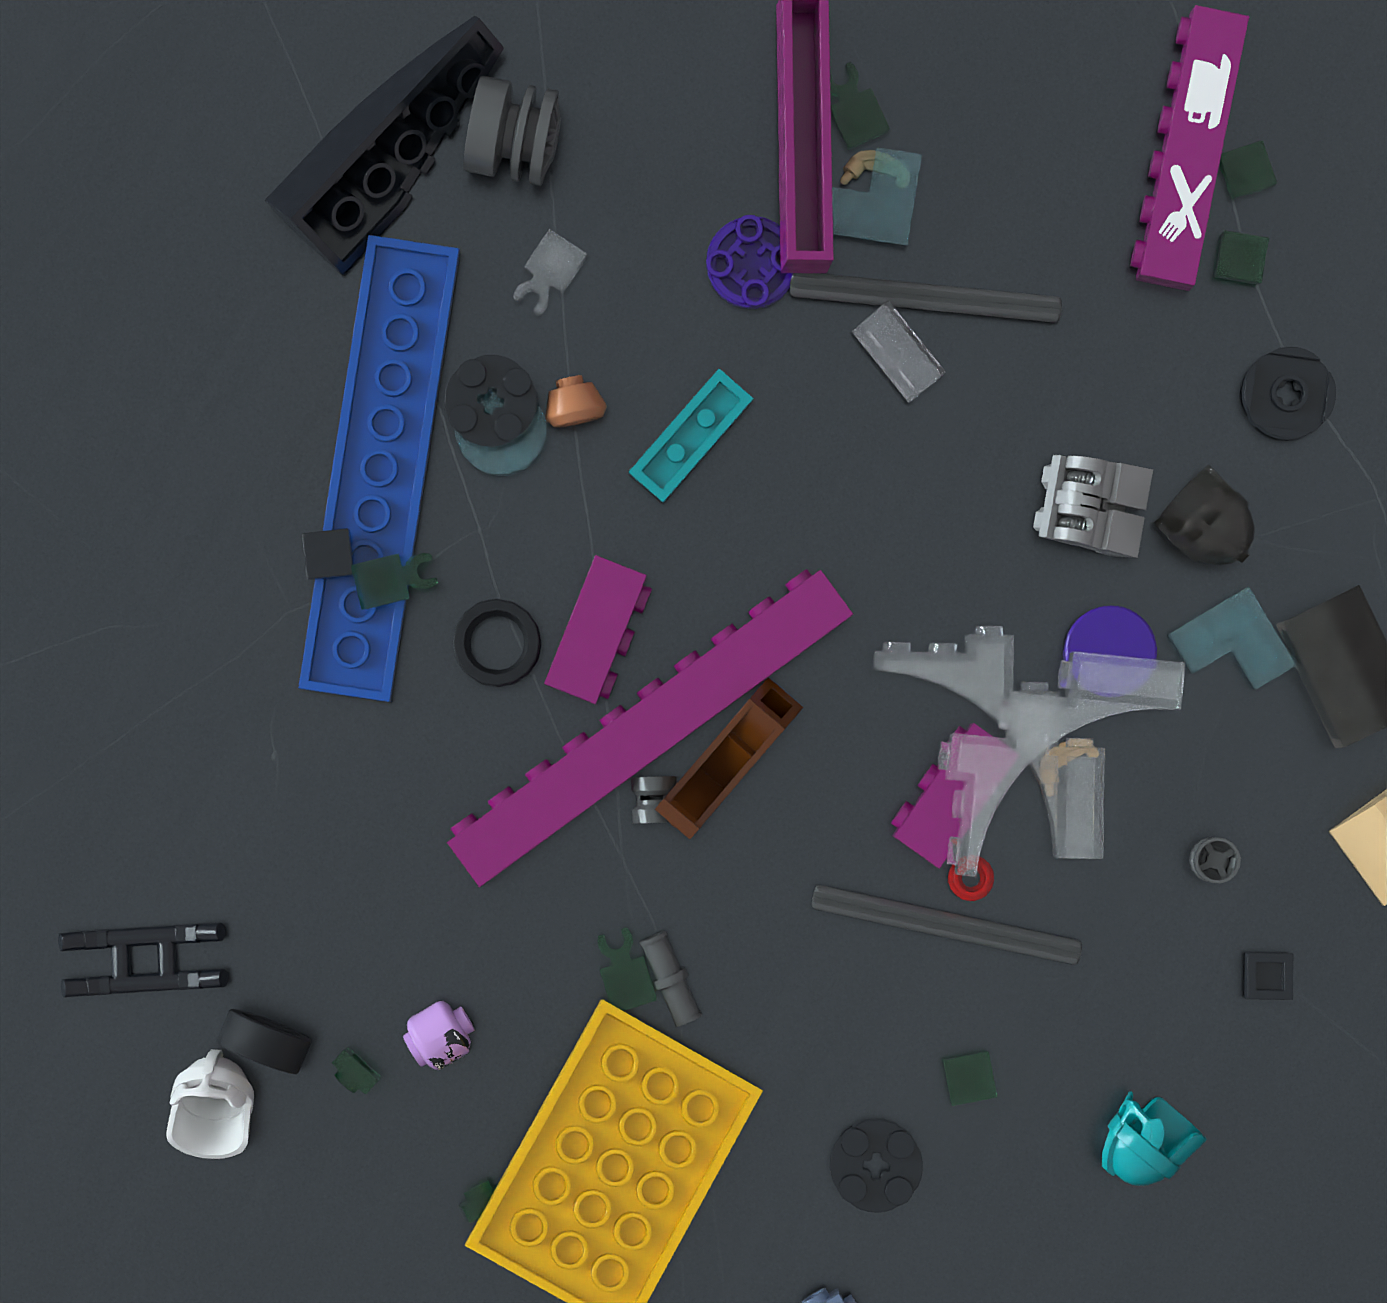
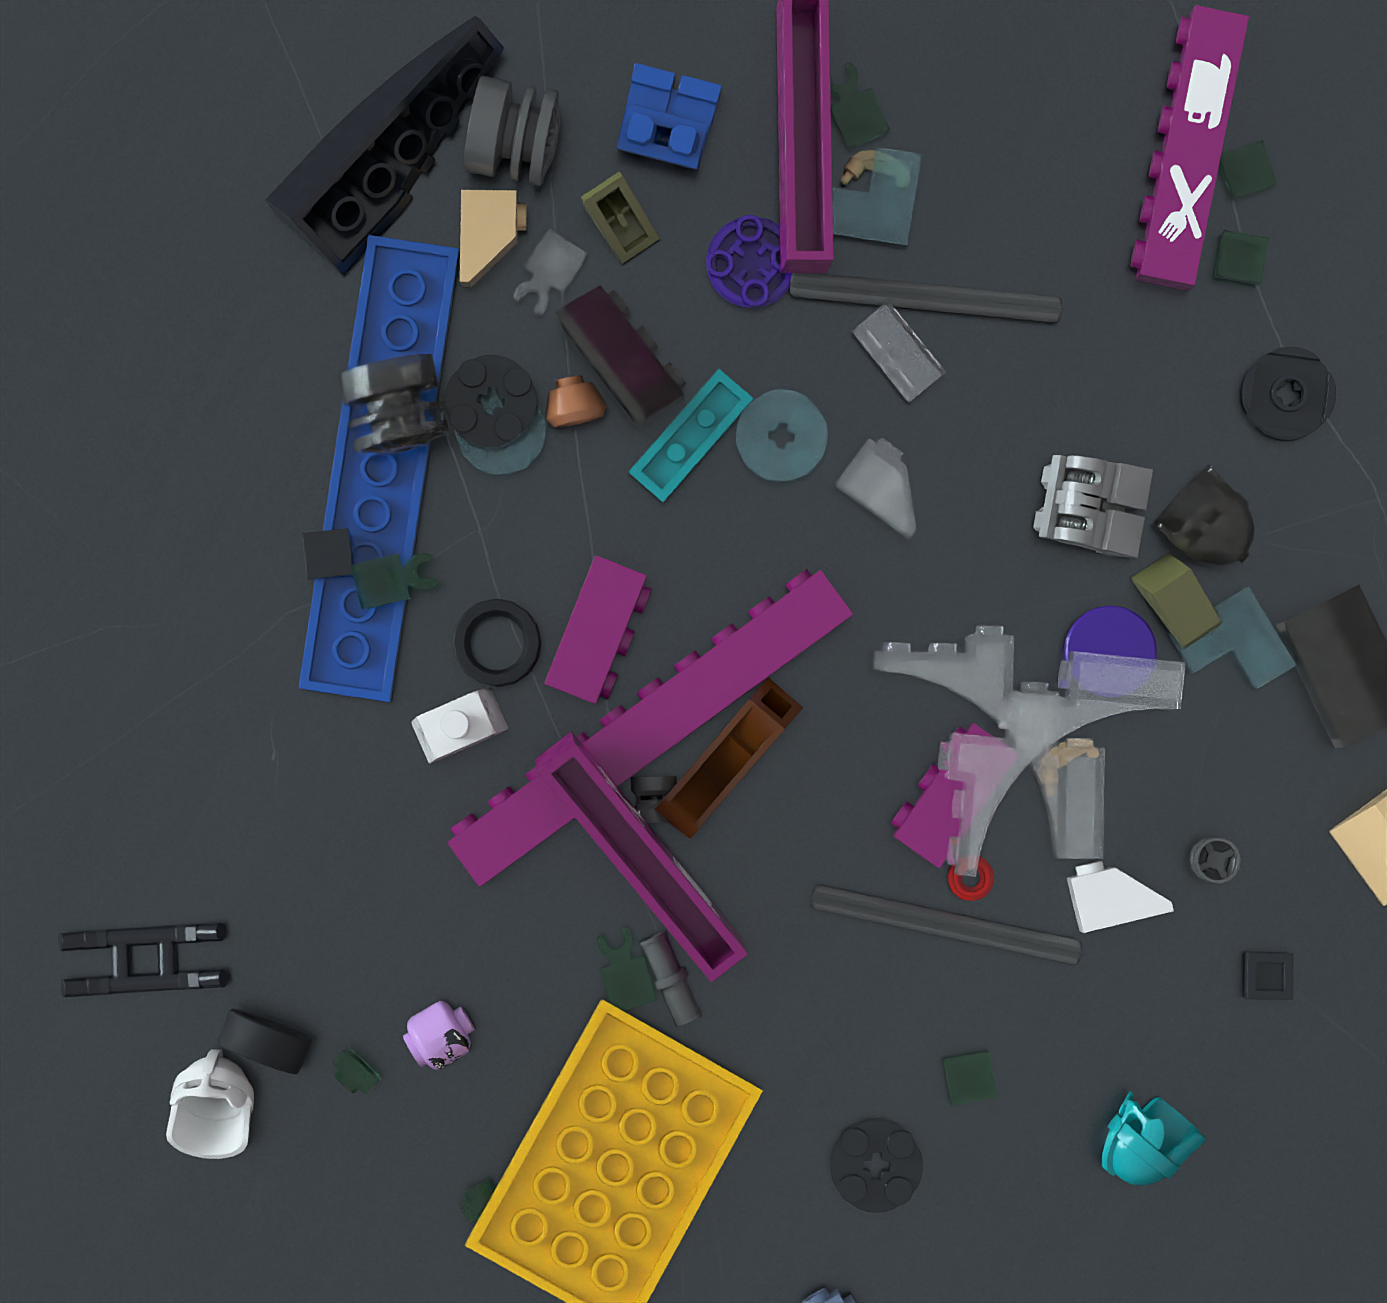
none -> clear smoke wheel [338,354,450,455]
none -> white torso [411,688,509,764]
none -> tan slope [460,190,527,288]
none -> magenta brick [535,731,748,983]
none -> clear smoke slope [555,285,686,432]
none -> olive slope [581,172,660,264]
none -> blue hips [616,63,722,170]
none -> clear light blue plate [736,389,828,482]
none -> clear slope [835,438,917,540]
none -> white slope [1067,861,1174,933]
none -> olive slope [1131,553,1222,650]

